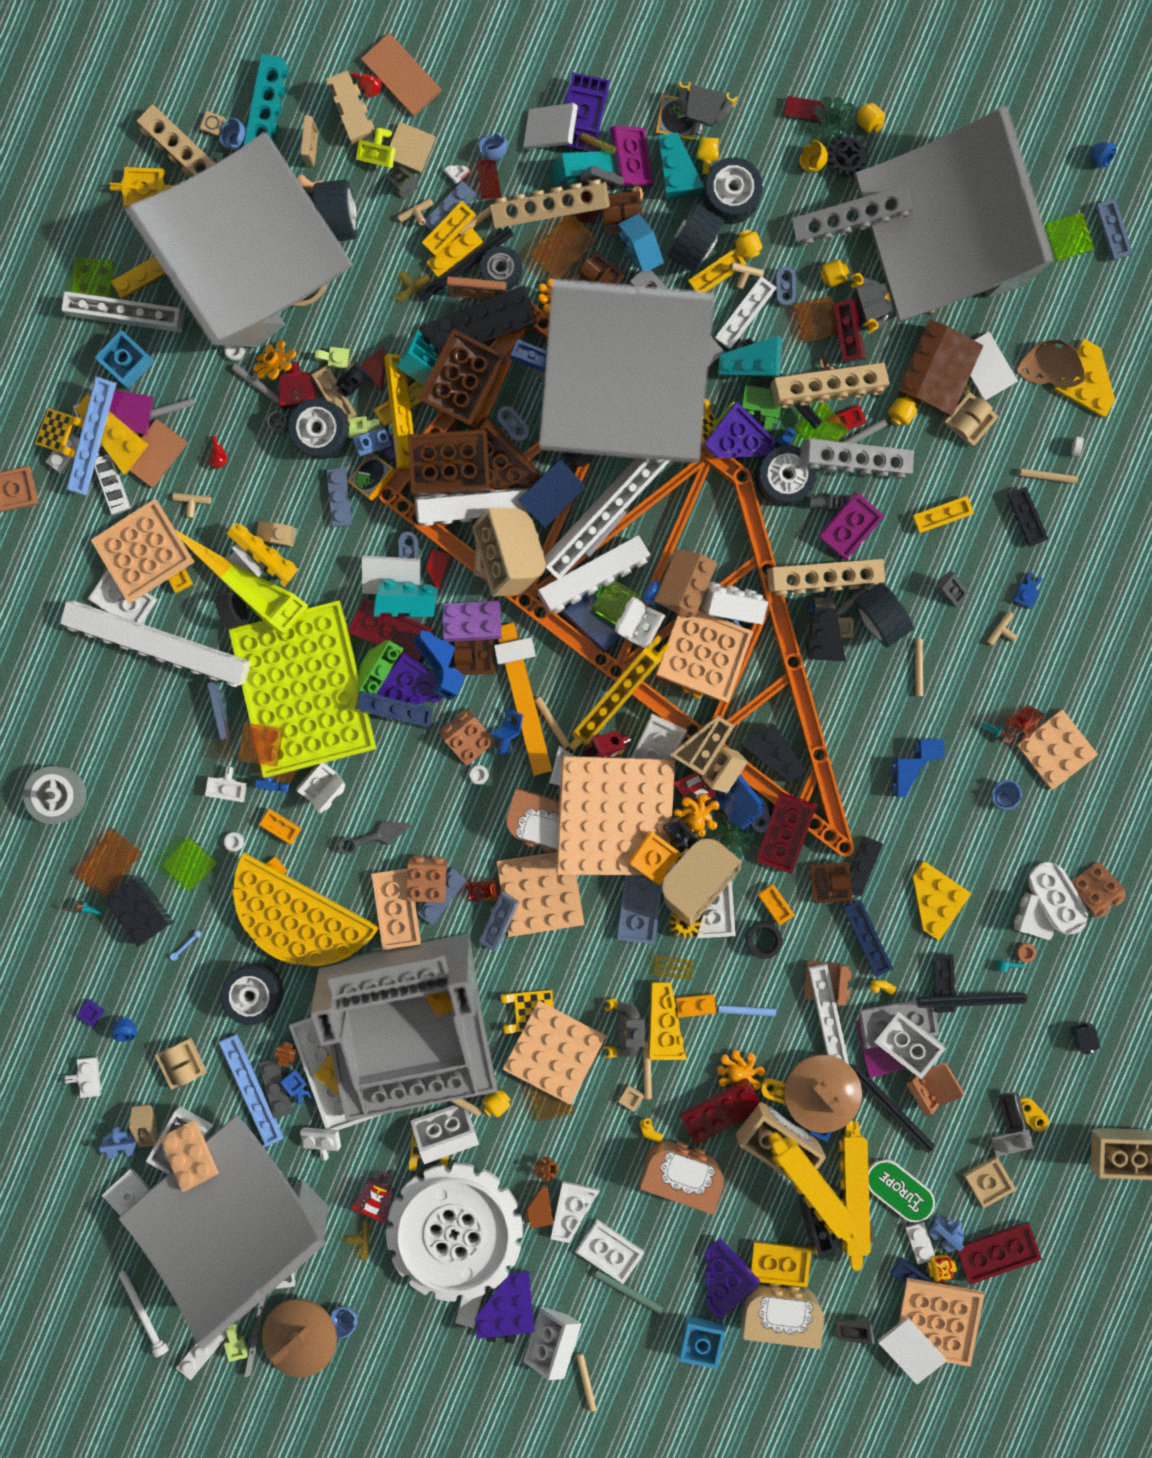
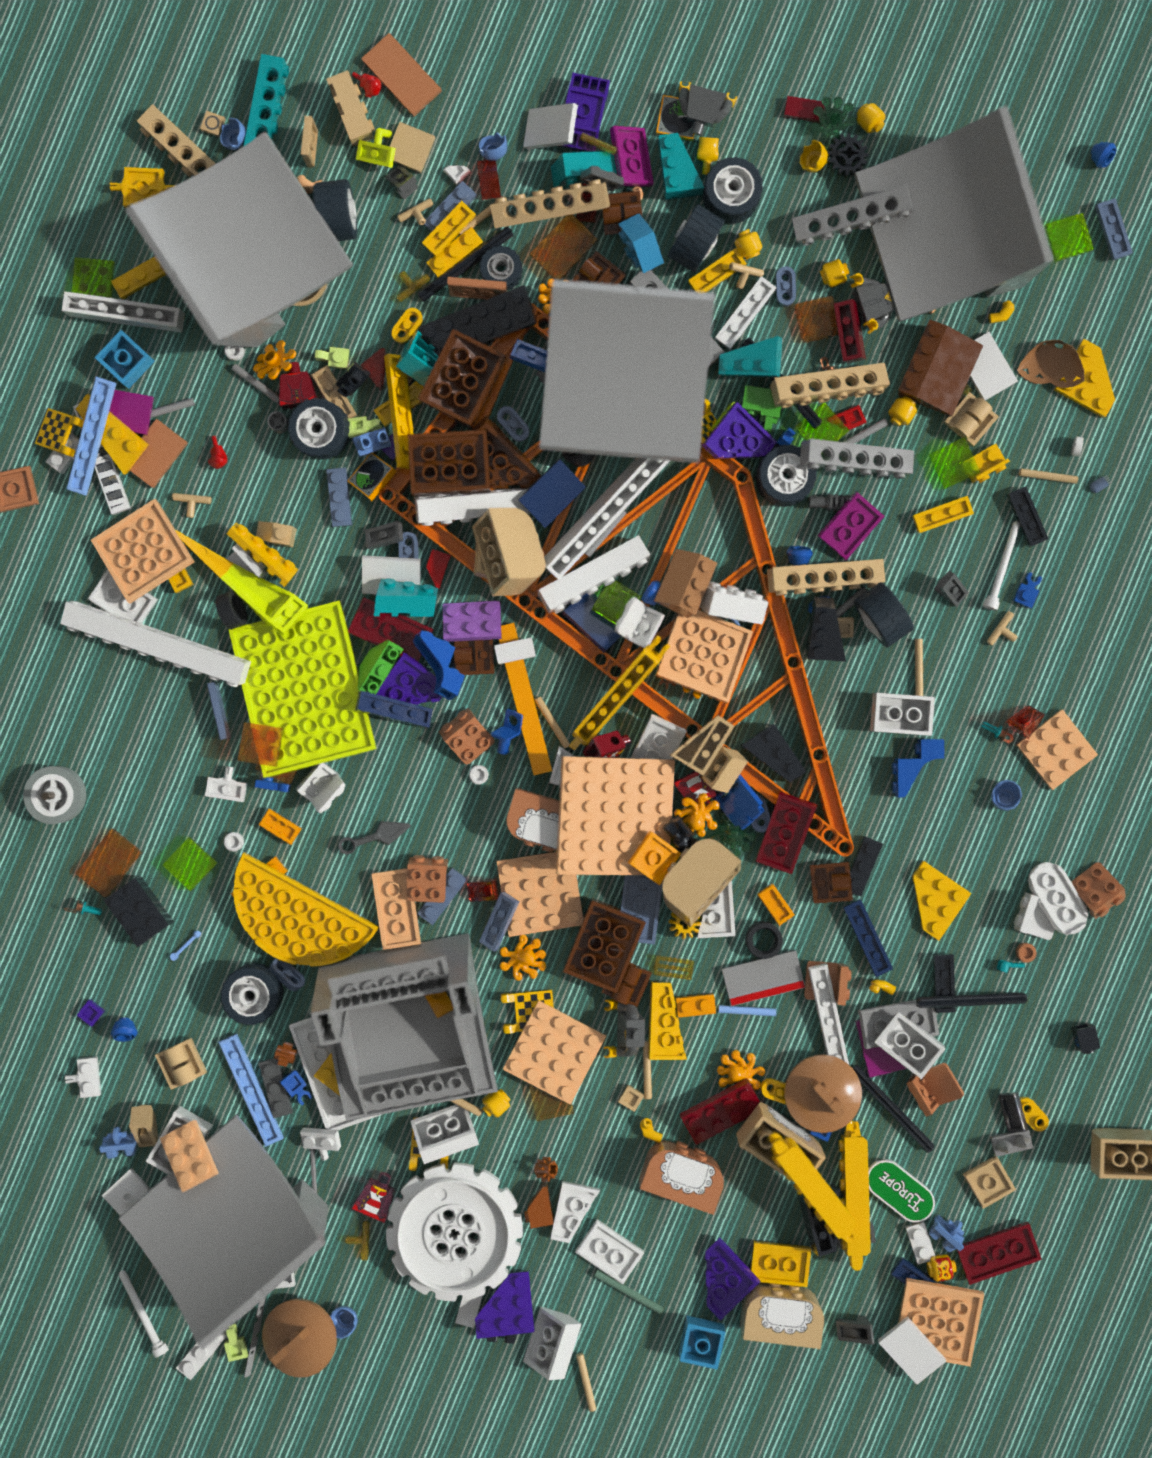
none -> sand blue plate [270,958,305,991]
none -> light grey piece [310,1149,317,1193]
none -> dark grey plate [365,521,403,550]
none -> yellow plate [392,308,423,344]
none -> light orange animal [500,935,546,981]
none -> reddish brown slope [563,897,646,993]
none -> reddish brown plate [601,962,652,1007]
none -> light grey tile [721,950,805,1006]
none -> blue cone [786,546,813,566]
none -> white brick [870,693,935,736]
none -> clear neon green plate [928,437,981,489]
none -> yellow bracket [961,444,1010,483]
none -> white piece [983,521,1020,611]
none -> yellow arm [988,300,1015,324]
none -> sand blue piece [1090,475,1111,493]

